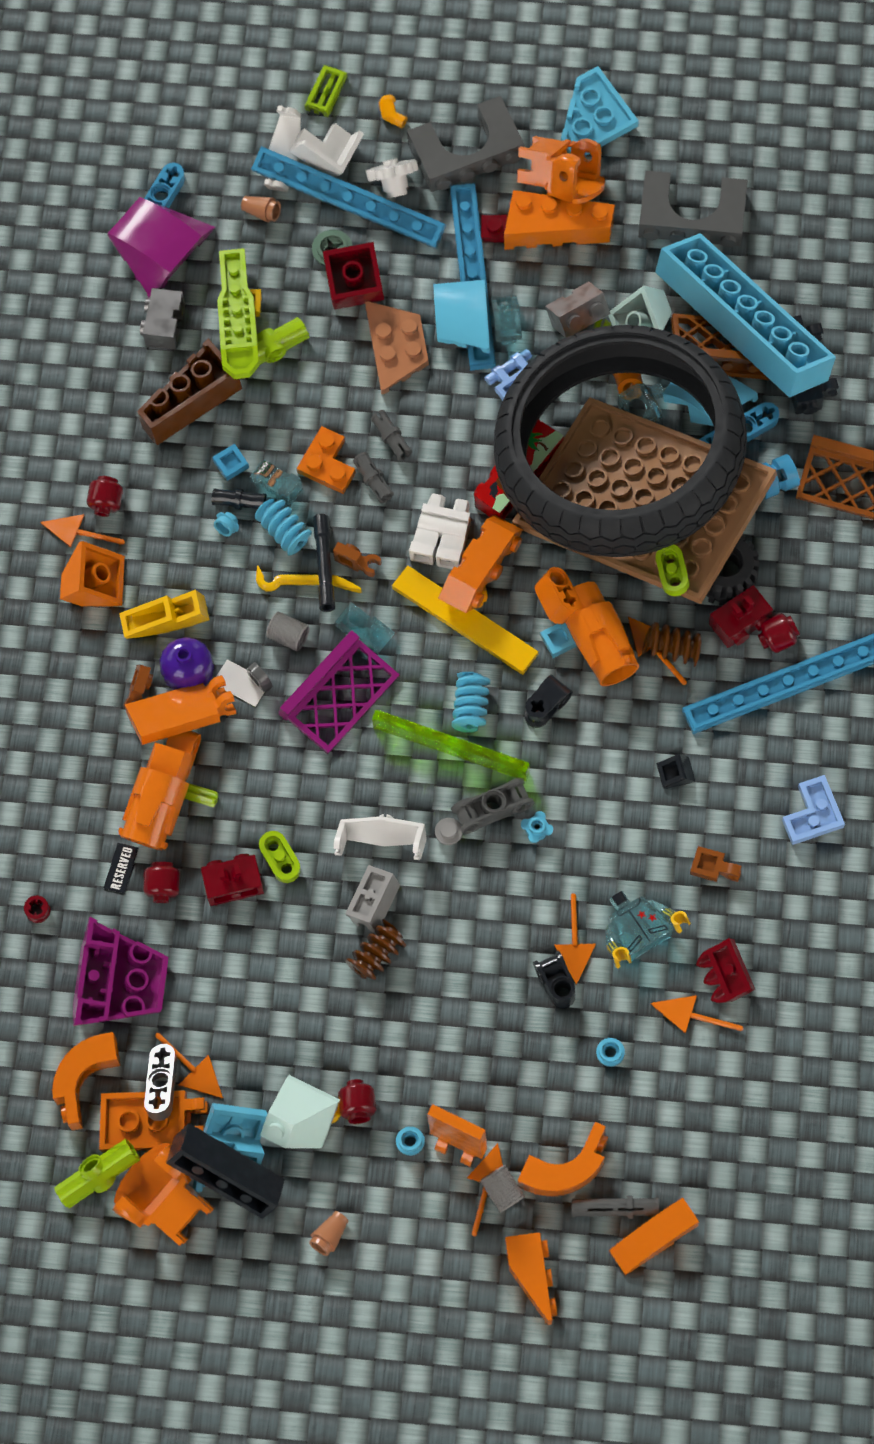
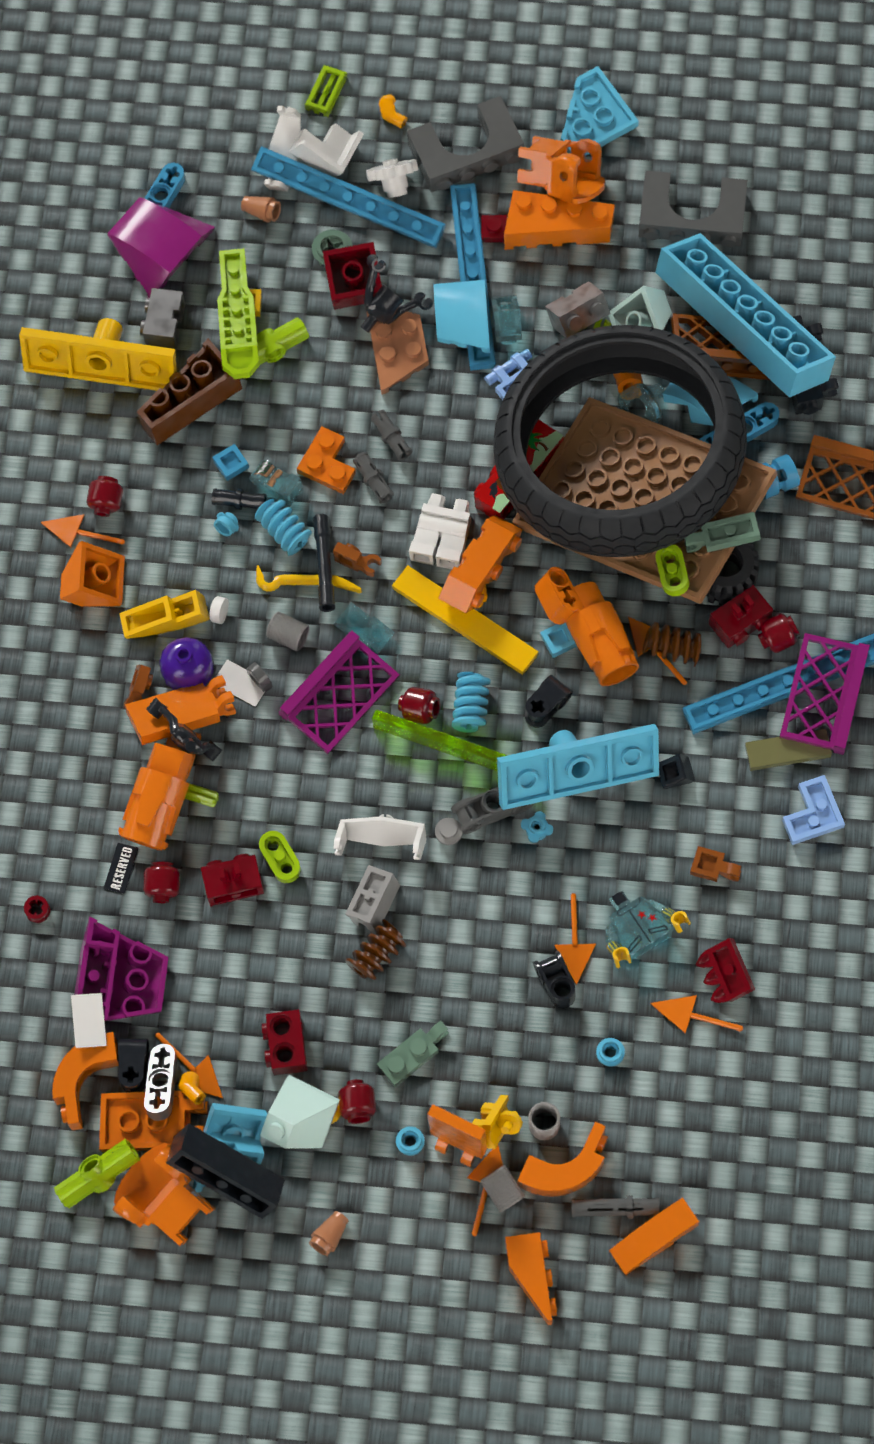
none -> yellow plate [19,318,177,391]
none -> white sticker [71,993,107,1048]
none -> black piece [118,1039,149,1093]
none -> black piece [146,697,223,762]
none -> light orange arm [179,1071,206,1105]
none -> white tile [209,596,229,624]
none -> dark red brick [261,1009,308,1076]
none -> black piece [360,254,433,333]
none -> sand green plate [377,1021,449,1087]
none -> dark red head [398,687,441,724]
none -> yellow hips [472,1095,522,1149]
none -> medium azure plate [497,724,659,810]
none -> light grey piece [529,1102,560,1140]
none -> sand green plate [684,512,761,553]
none -> olive tile [745,729,832,771]
none -> magenta fence [780,633,870,755]

